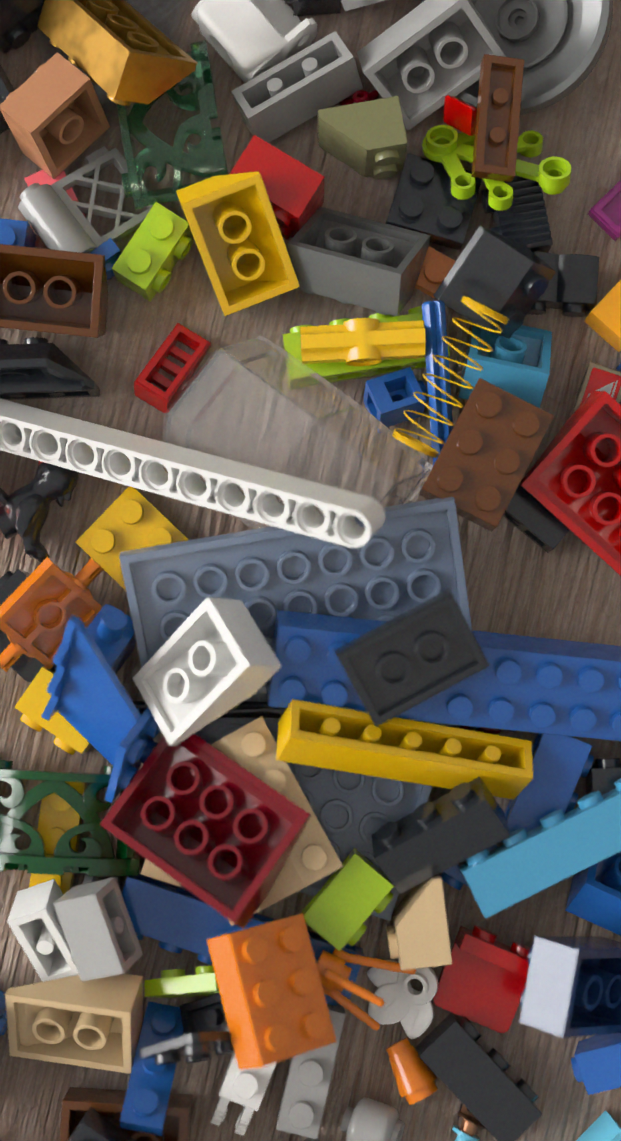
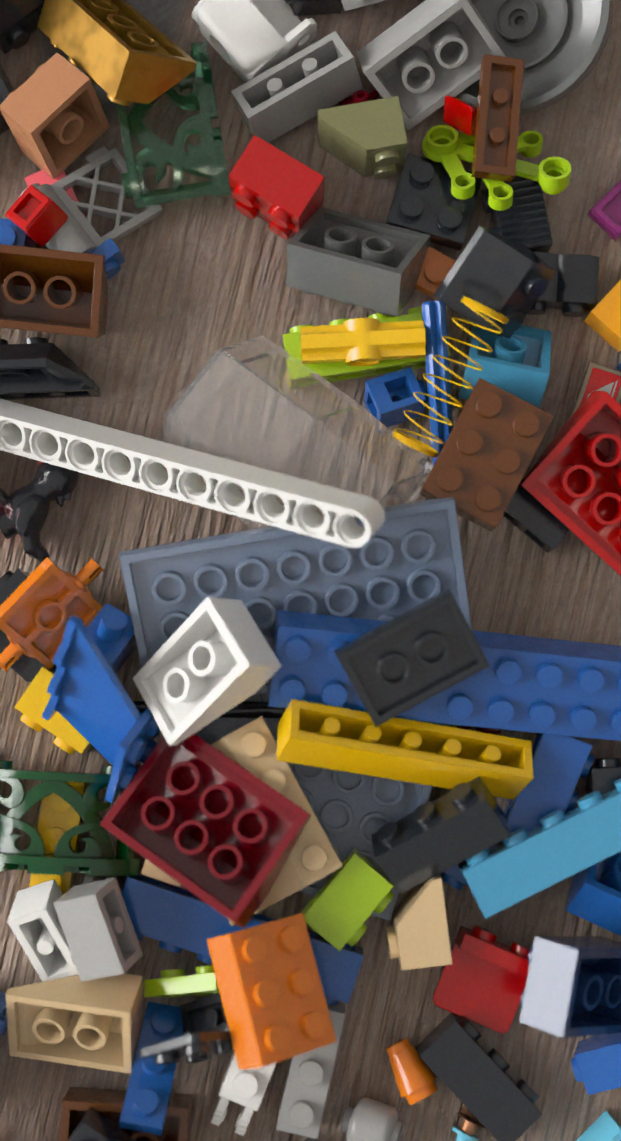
yellow plate [75,486,189,591] -> none
lime brick [111,202,194,302] -> none
red slope [134,323,211,414] -> none
yellow slope [176,171,300,316] -> none
orange plant [316,948,416,1030] -> none
white plate [367,959,438,1039] -> none
none -> red slope [5,185,68,246]

